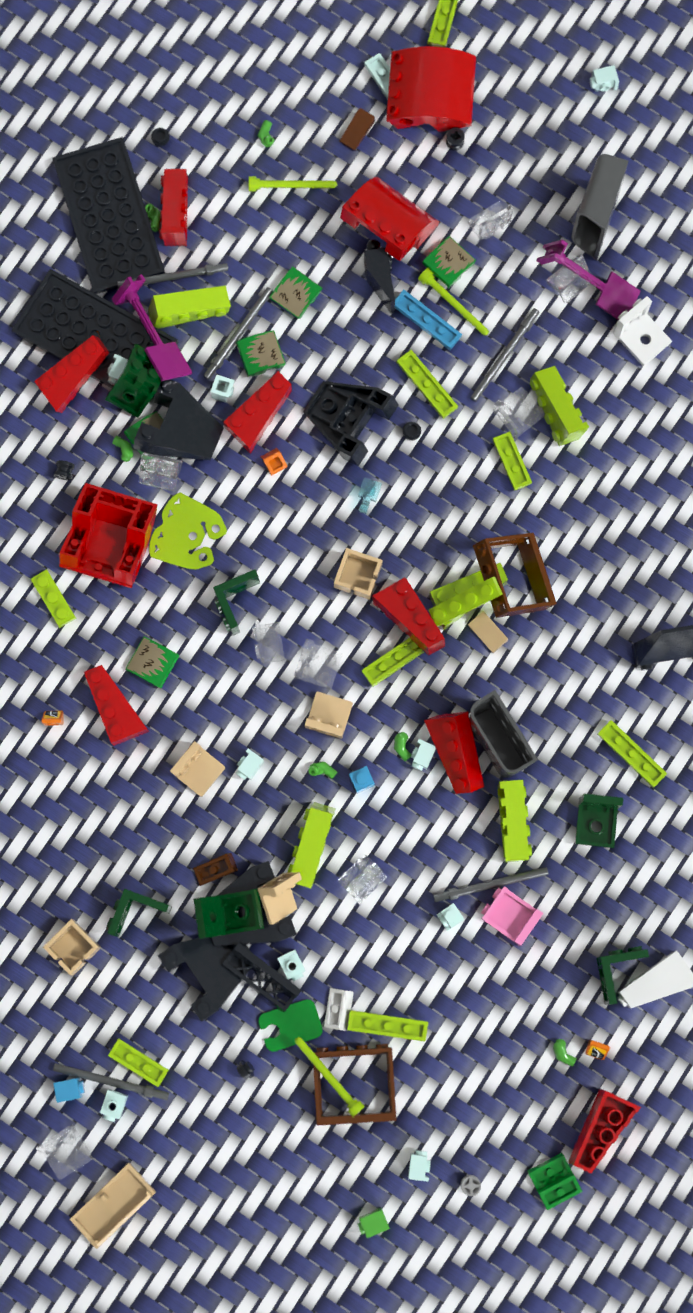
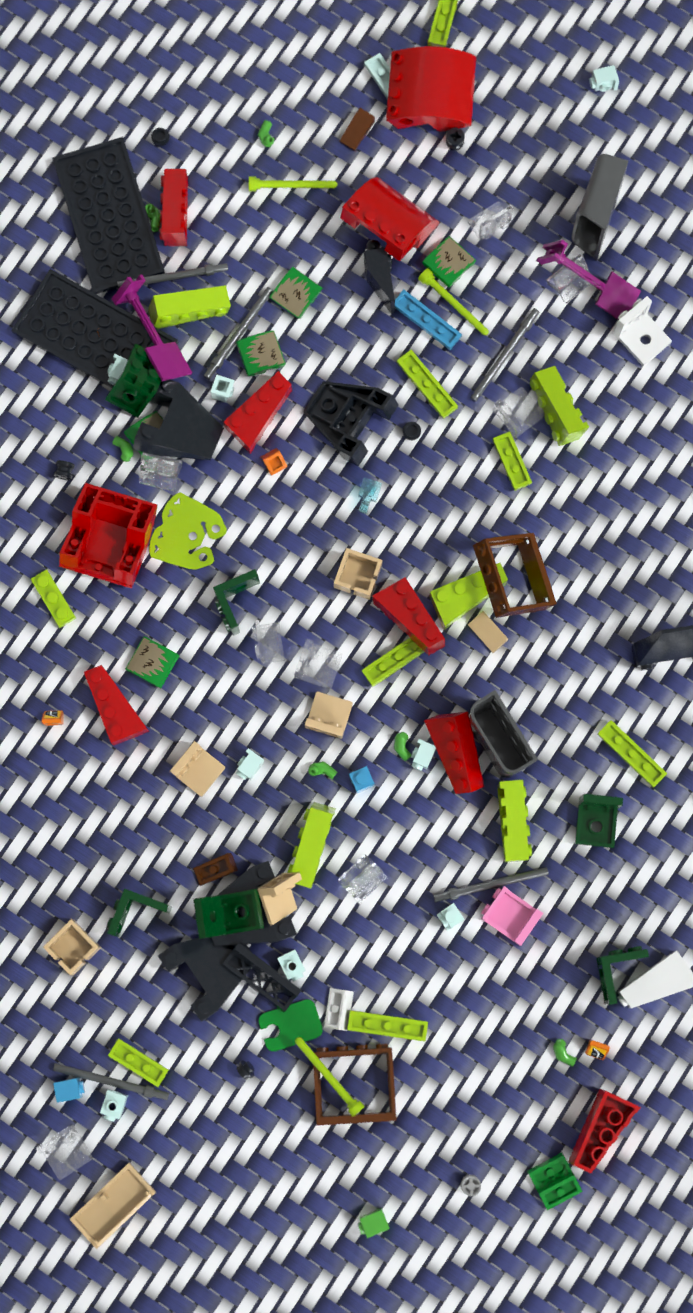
red wedge [34,335,110,413] -> none
light aqua brick [408,1150,431,1182] -> none
lime plate [429,577,503,627] -> none

